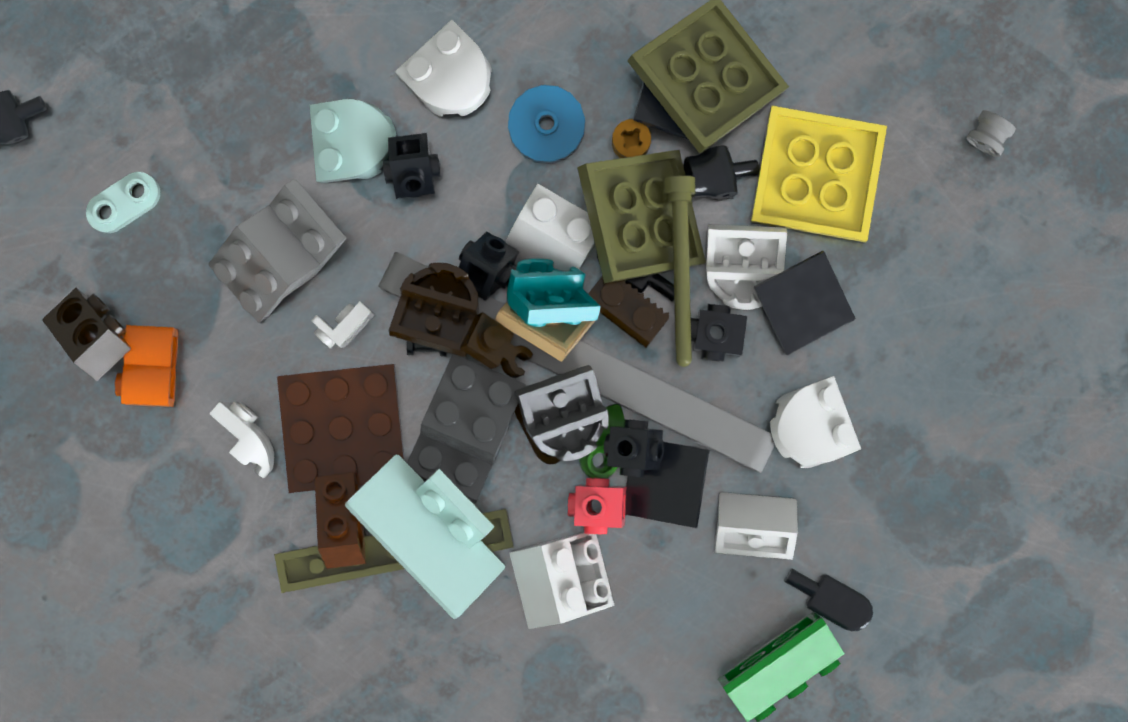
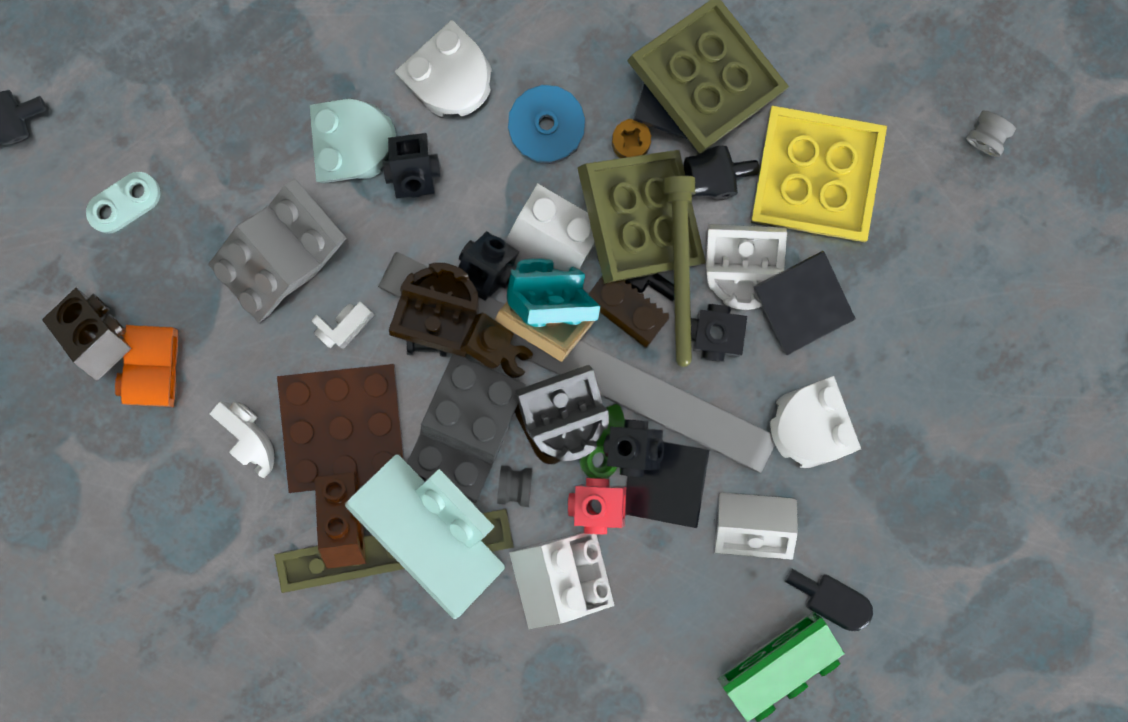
none -> dark grey wheel [497,465,533,507]

